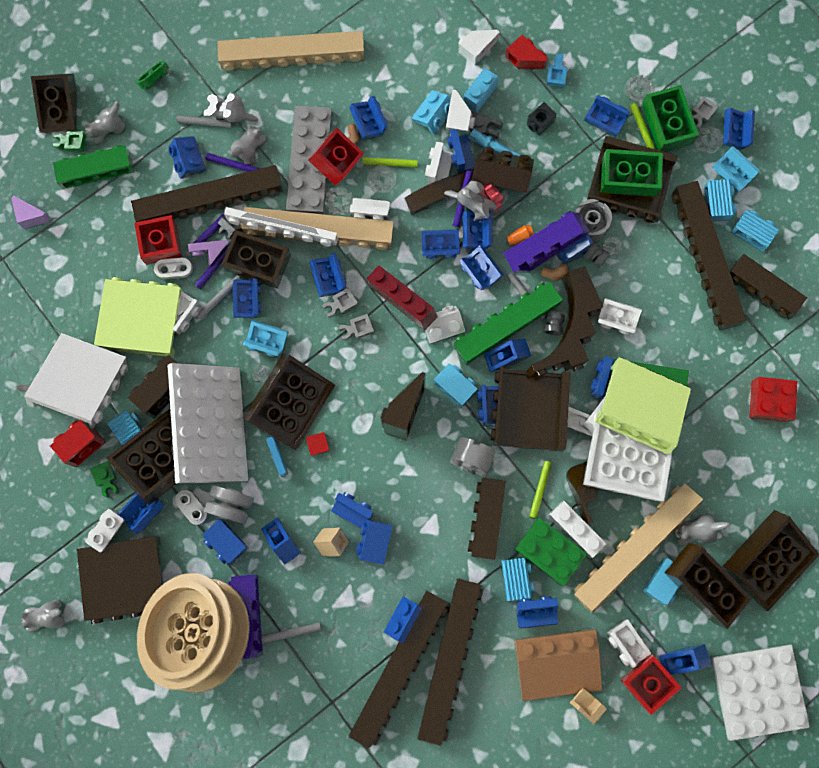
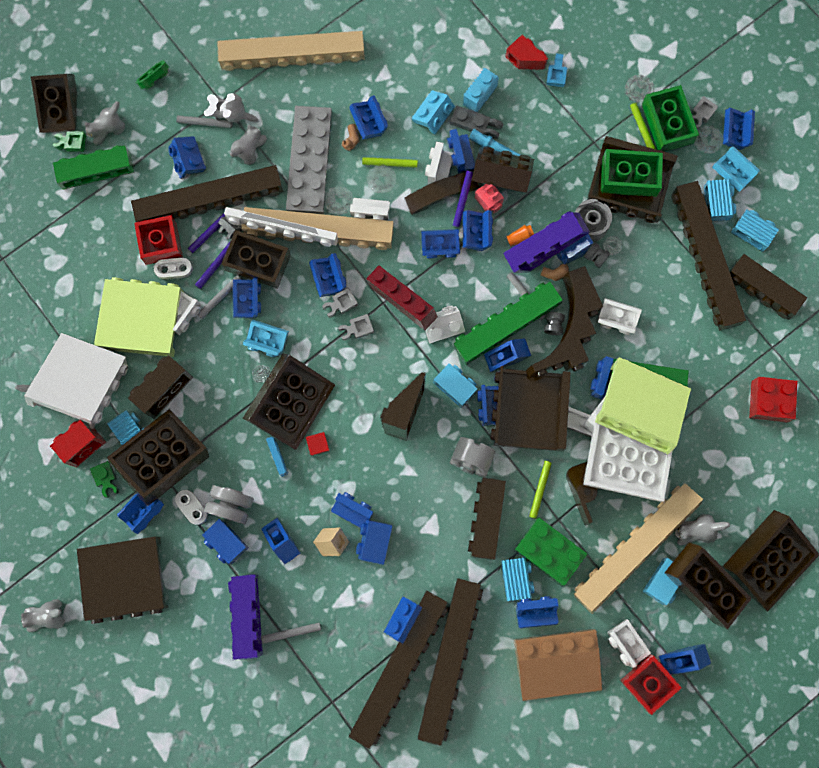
lavender slope [11,195,51,229] -> none
white bracket [85,509,125,552] -> none
tan wheel [137,573,249,693] -> none
white plate [168,363,248,483] -> none
lavender slope [187,240,227,266] -> none
dark purple bar [206,153,260,172] -> none
red brick [308,128,364,186] -> none
light grey animal [444,181,497,221] -> none
white slope [446,90,475,133] -> none
white slope [459,30,500,66] -> none
blue bracket [459,245,504,290] -> none
black brick [527,102,557,136] -> none
white arch [548,501,606,558] -> none
tan panel [570,688,607,724] -> none
blue bracket [584,95,630,137] -> none
white plate [711,645,810,741] -> none

